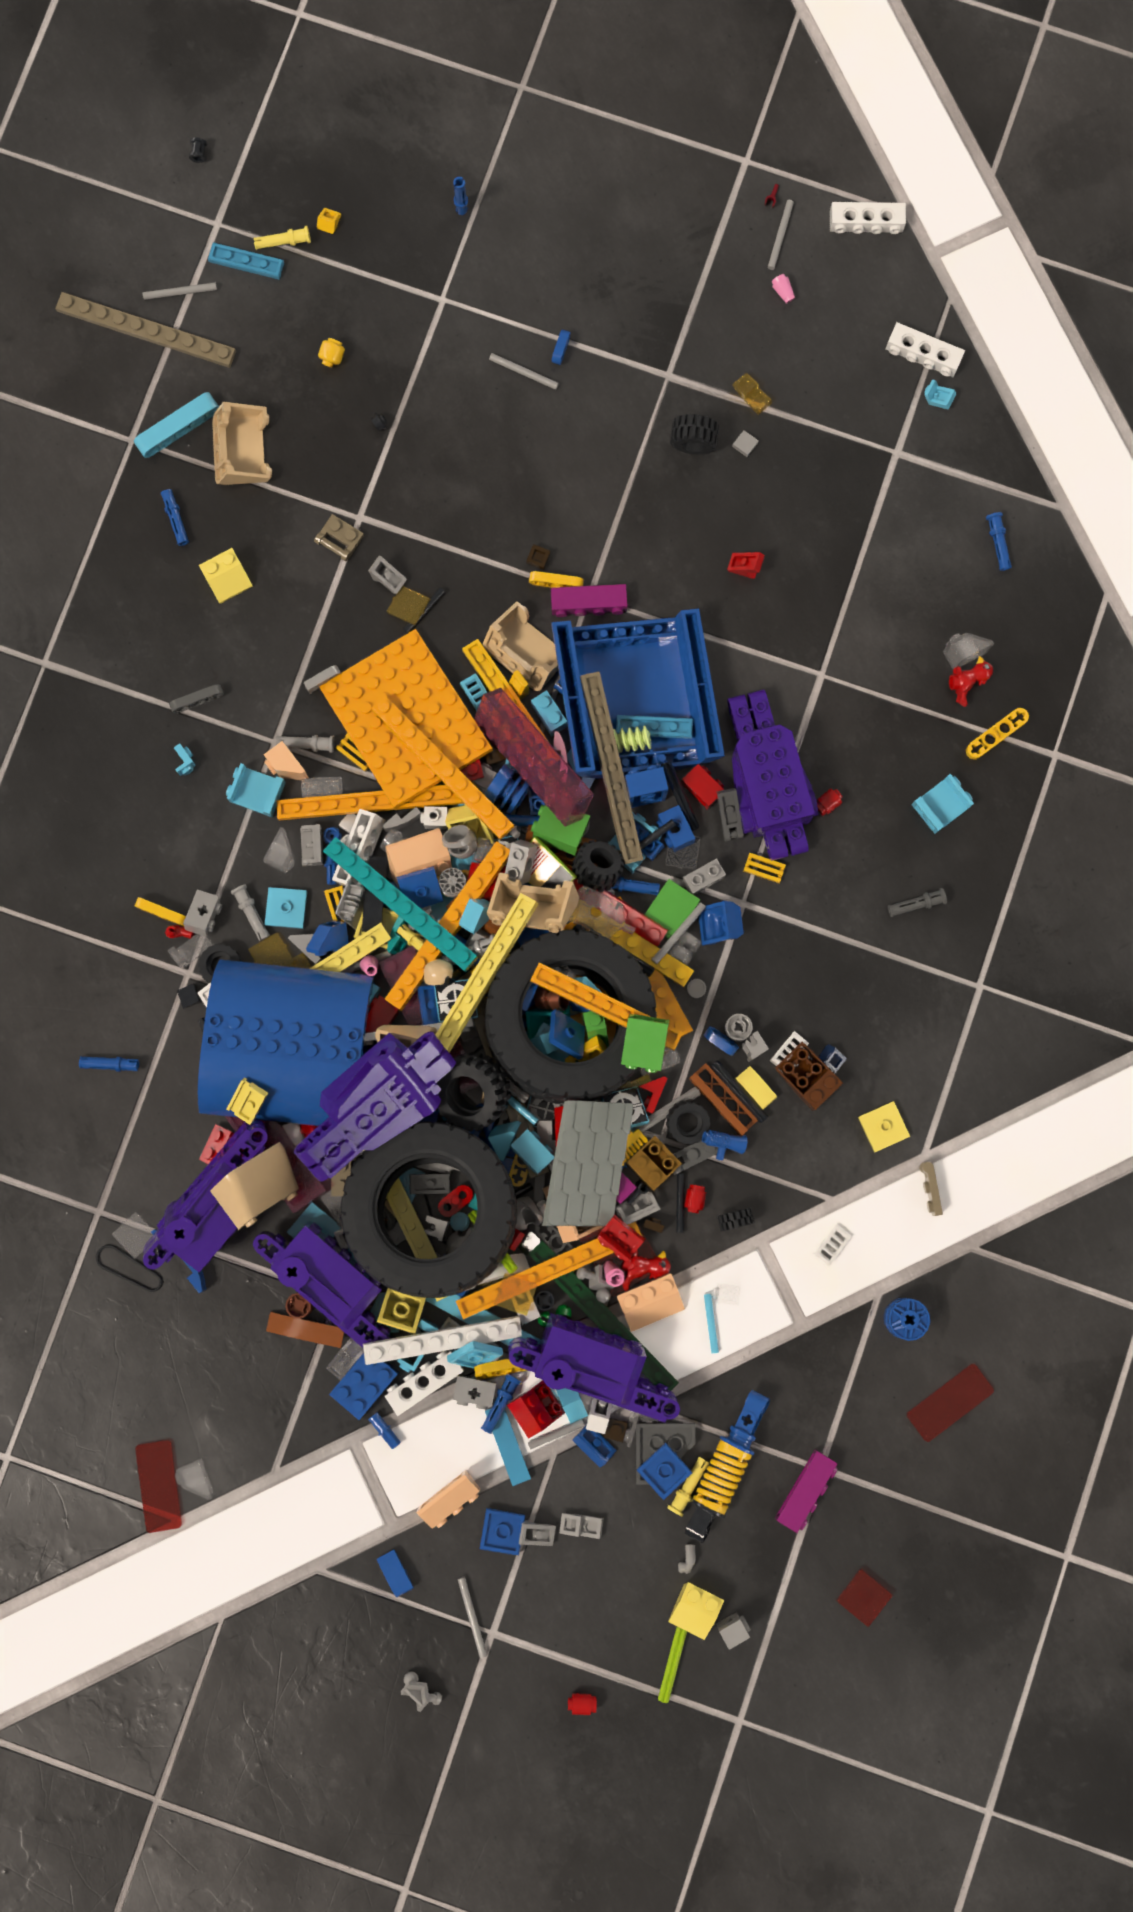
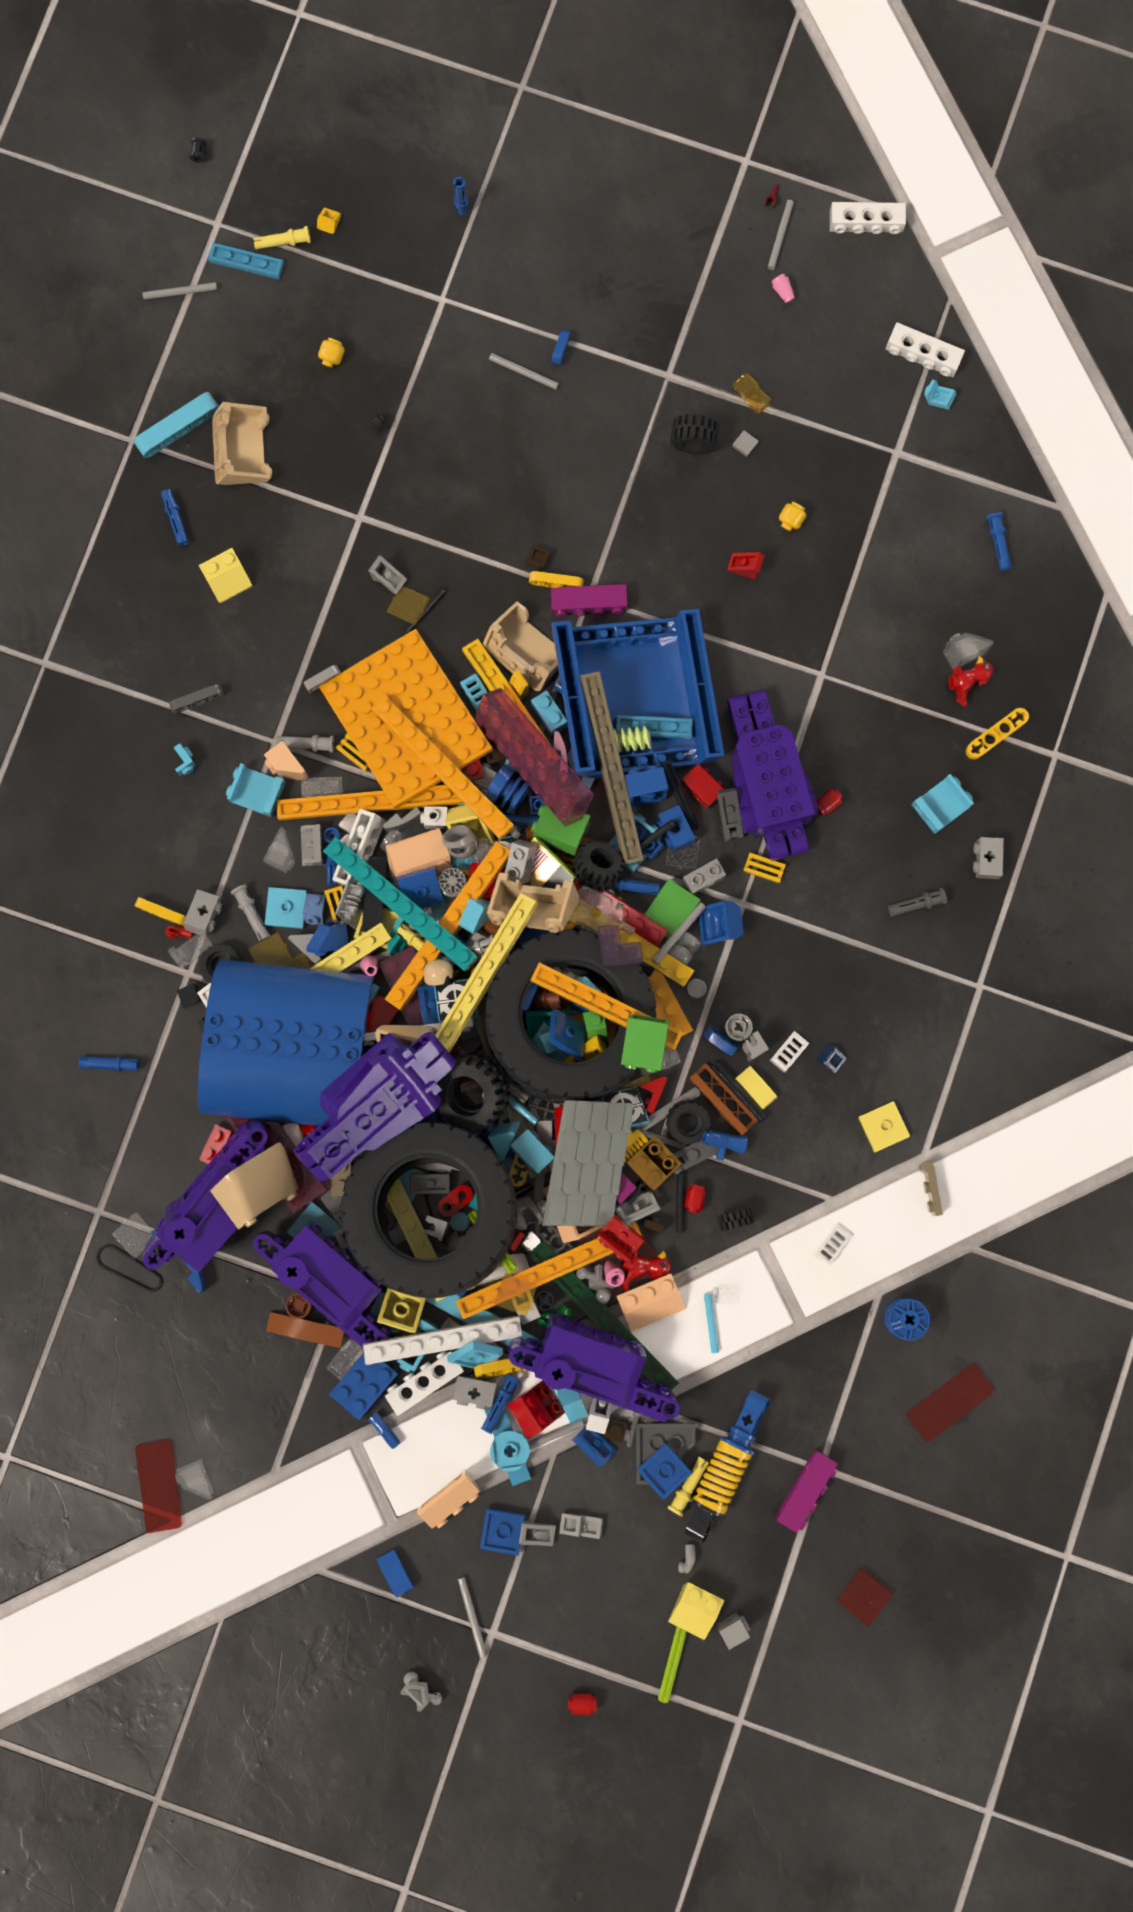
dark tan plate [55,292,236,368] -> none
light yellow plate [227,1077,268,1125] -> none
dark tan plate [314,514,364,562] -> none
reddish brown slope [775,1041,843,1111] -> none
none -> medium blue bracket [303,894,326,925]
none -> medium azure plate [490,1430,530,1472]
none -> plate [598,925,643,967]
none -> yellow head [779,502,807,531]
none -> light grey brick [973,837,1004,879]

